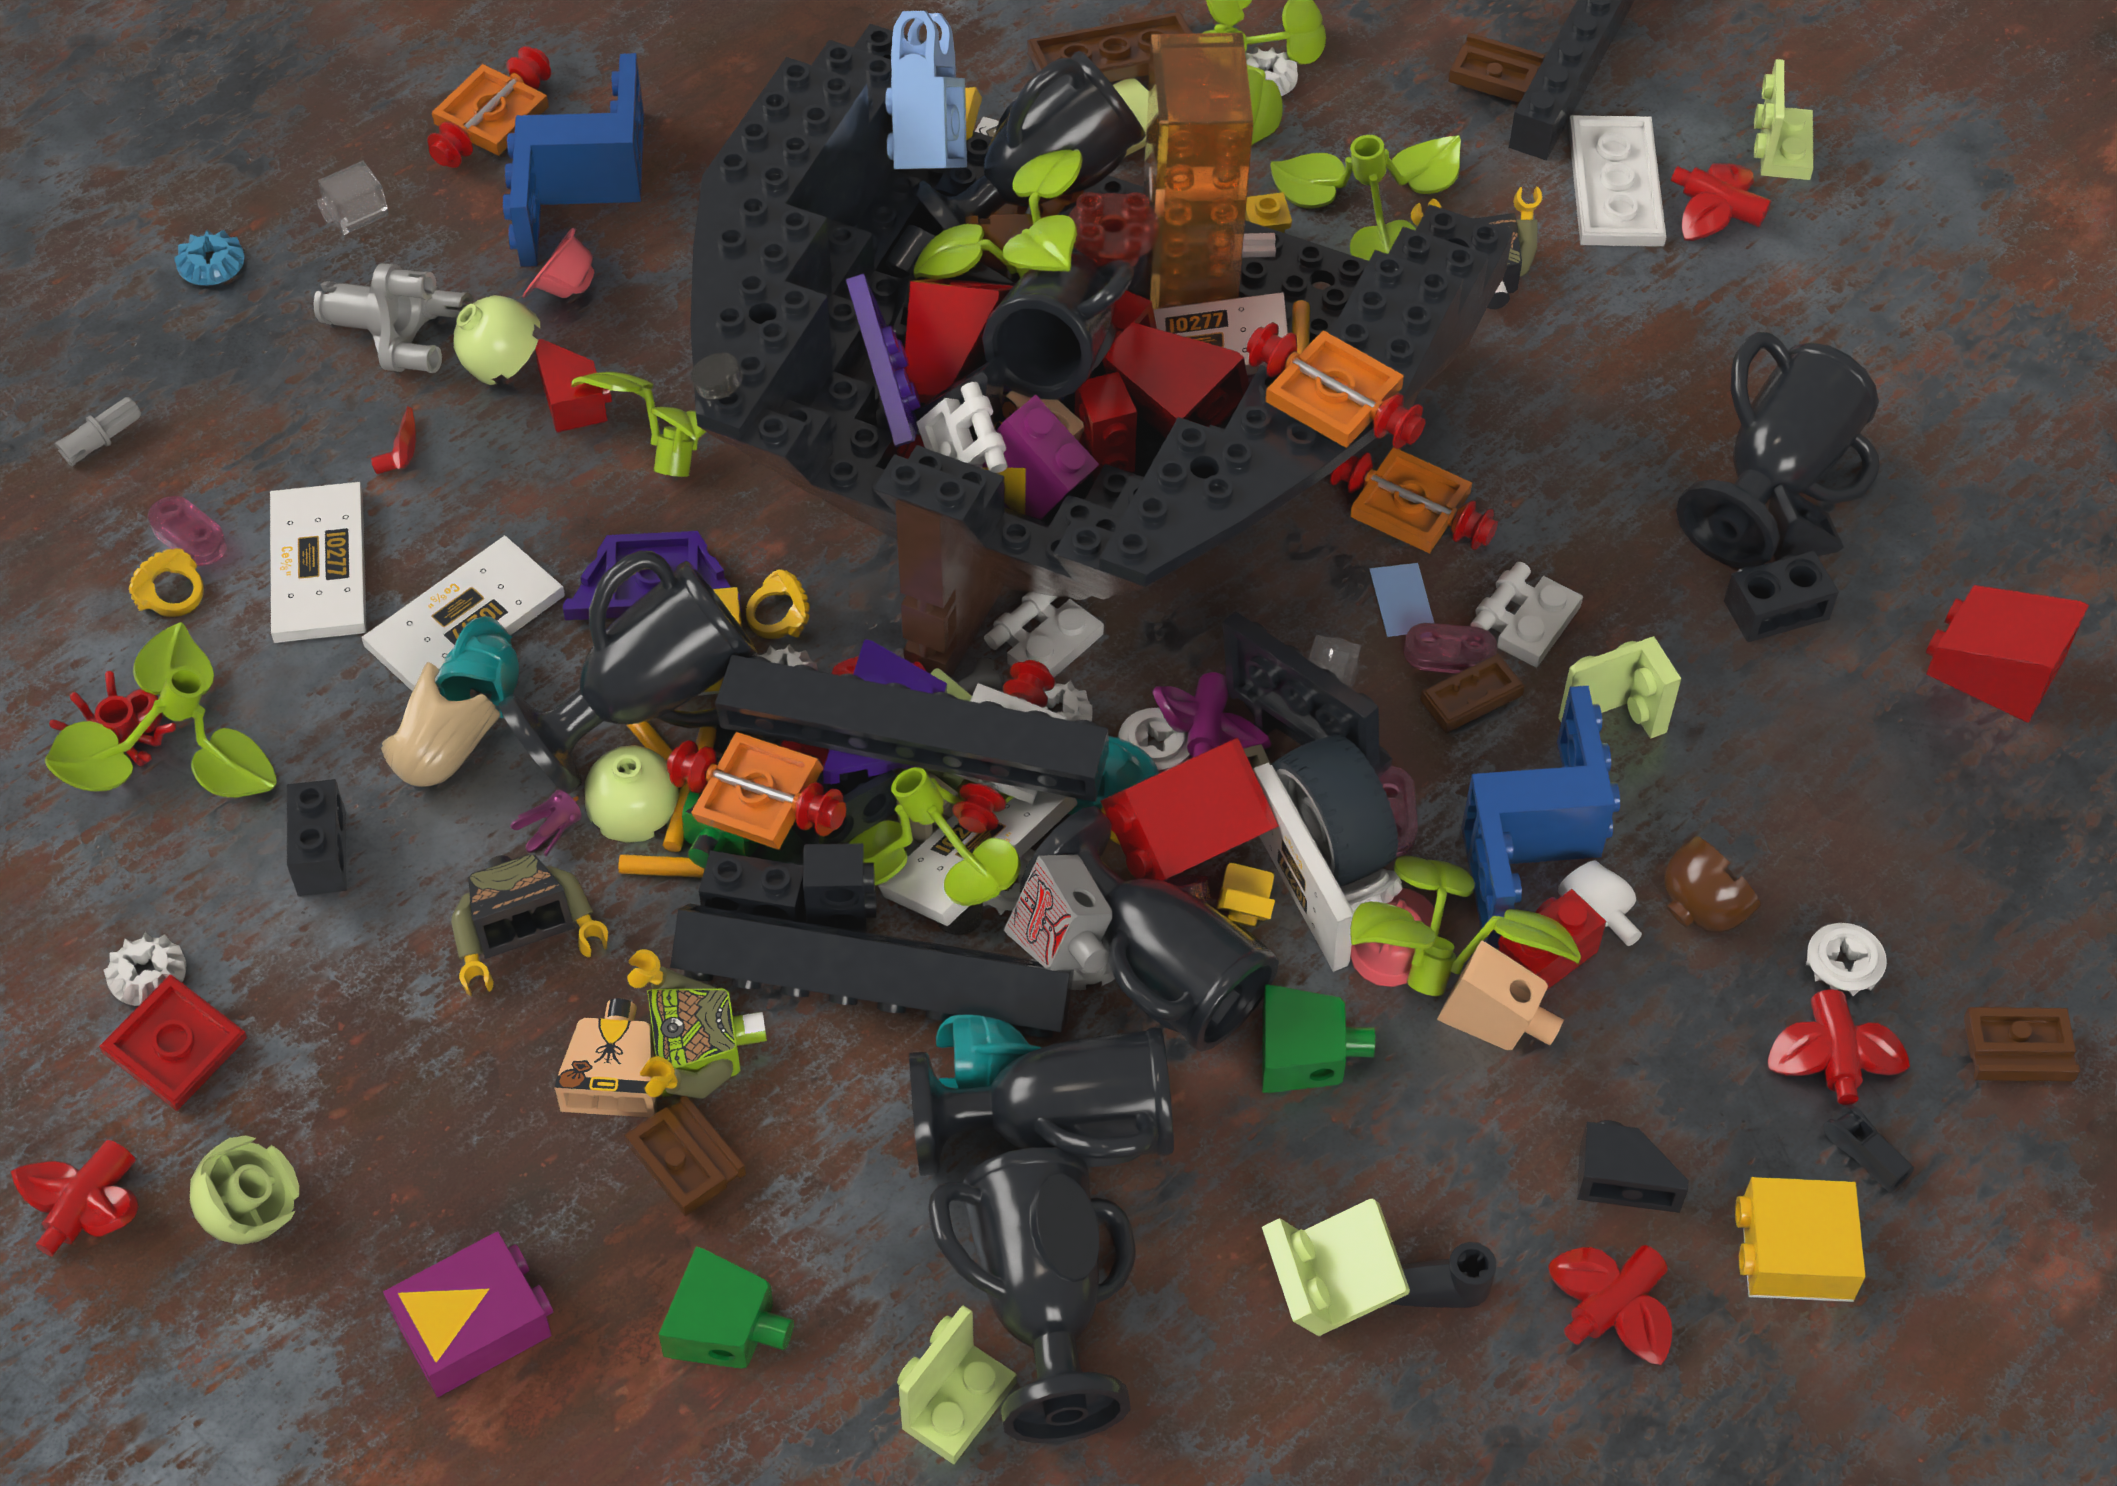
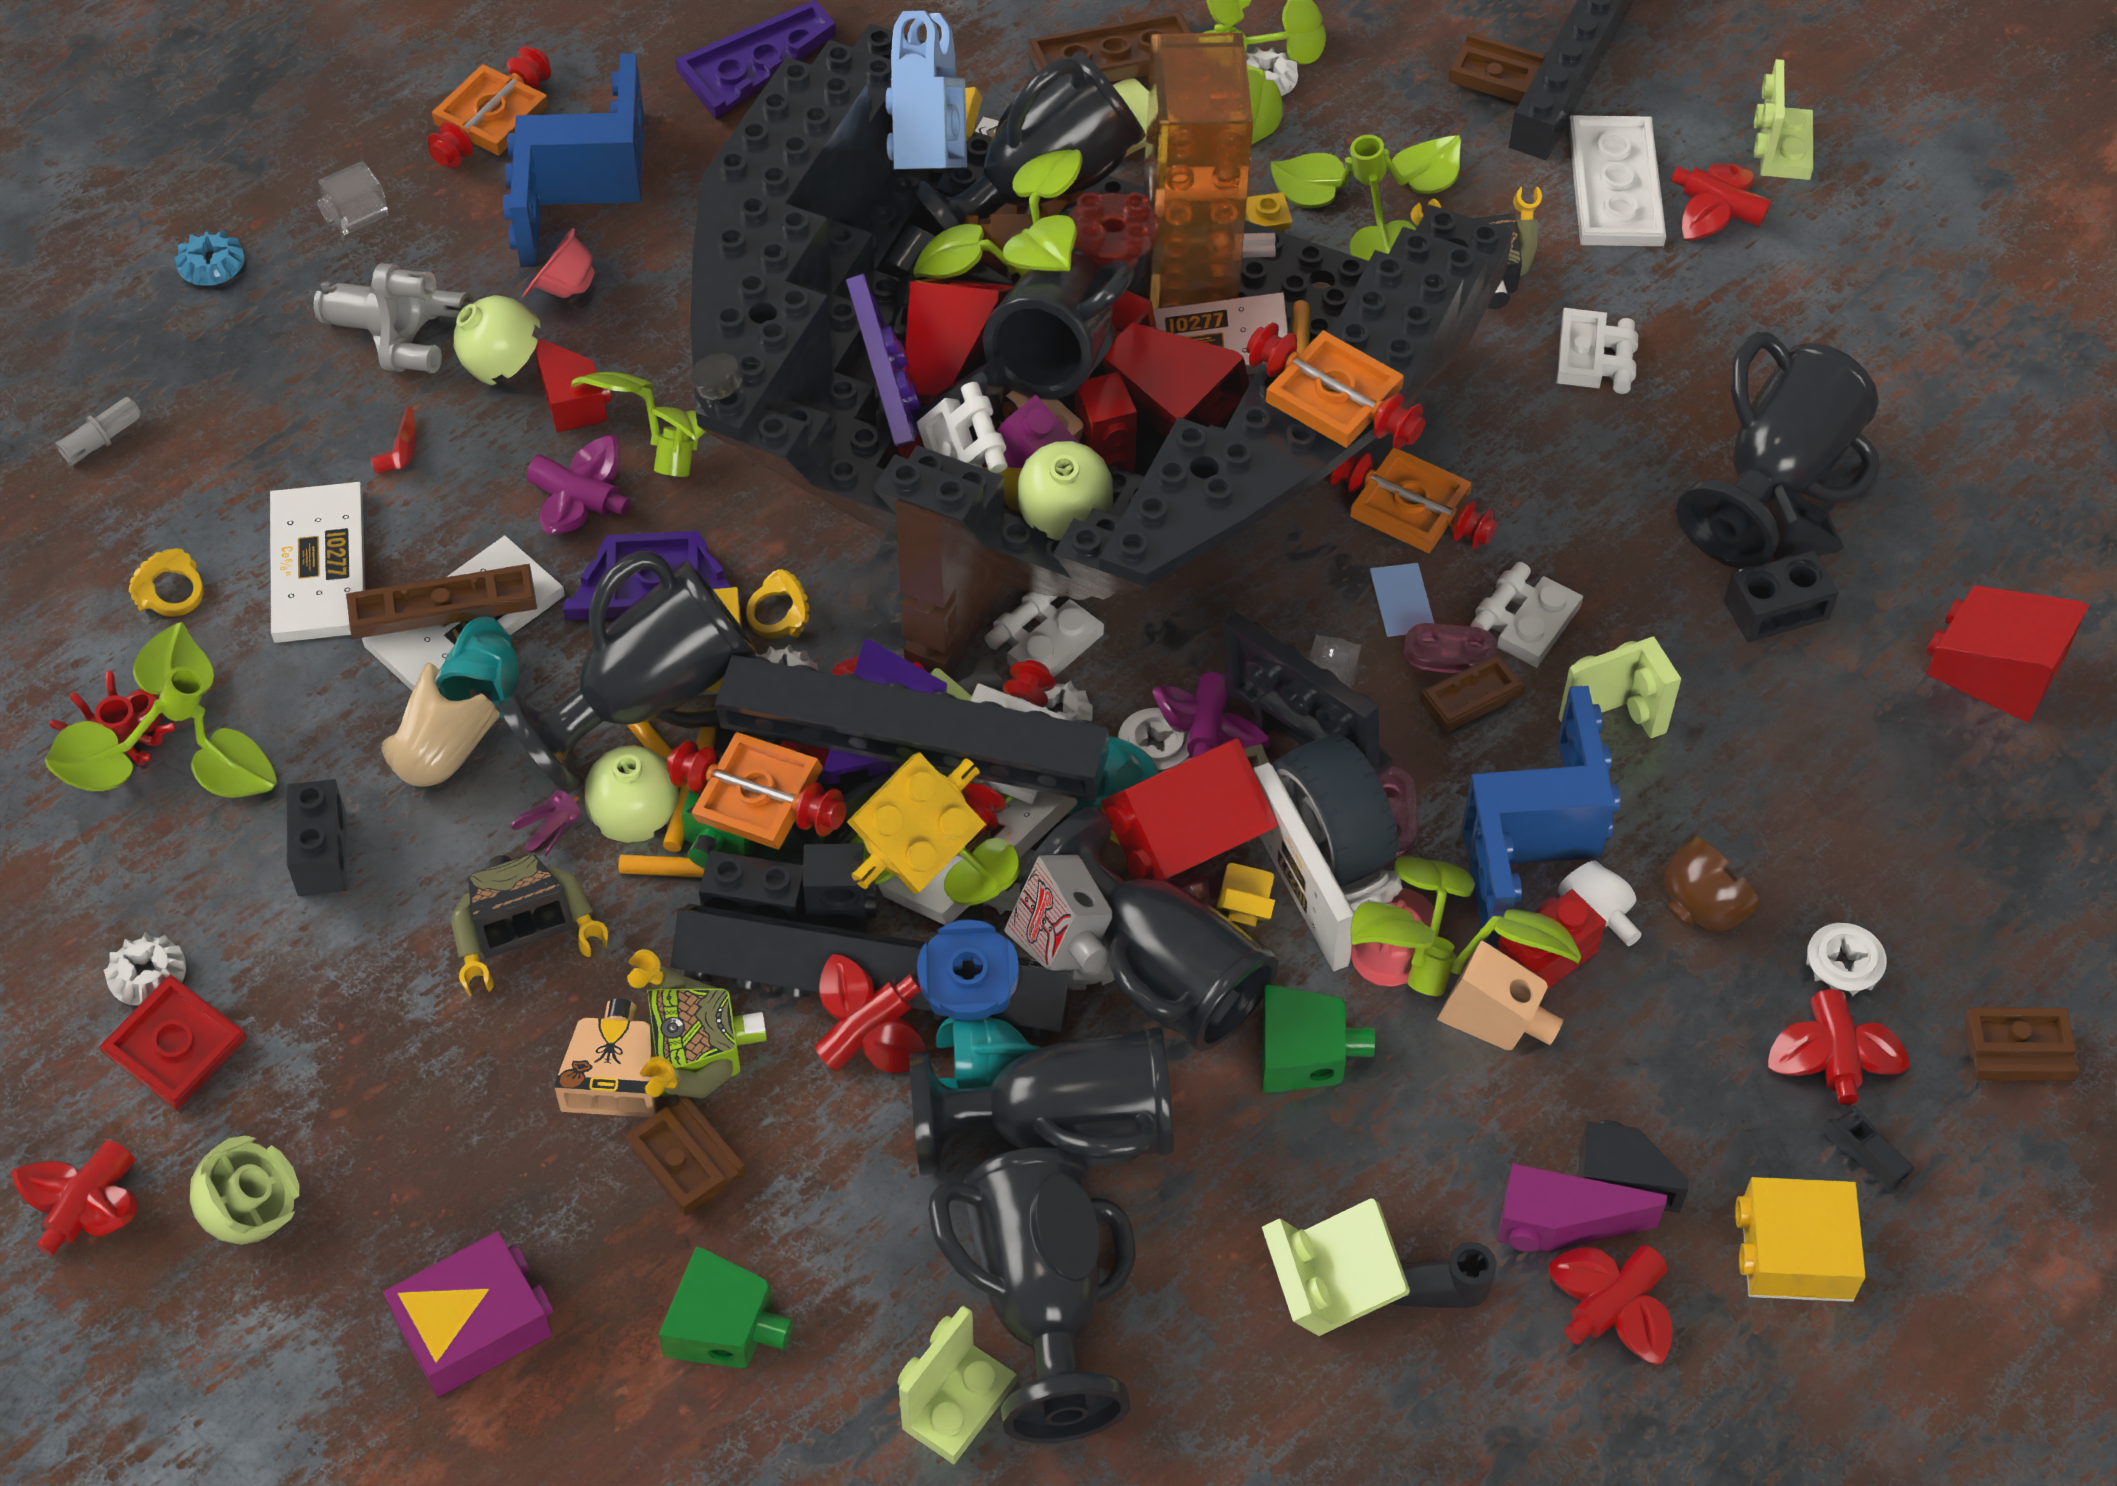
clear pink plate [148,496,226,566] -> none
none -> reddish brown plate [346,564,537,639]
none -> magenta plant [526,434,631,535]
none -> dark purple wing [675,0,836,119]
none -> red plant [814,954,926,1073]
none -> yellow plate [847,752,986,894]
none -> blue plate [917,920,1019,1021]
none -> yellowish green cylinder [1018,441,1113,540]
none -> magenta slope [1497,1163,1667,1252]
none -> white plate [1556,308,1638,394]

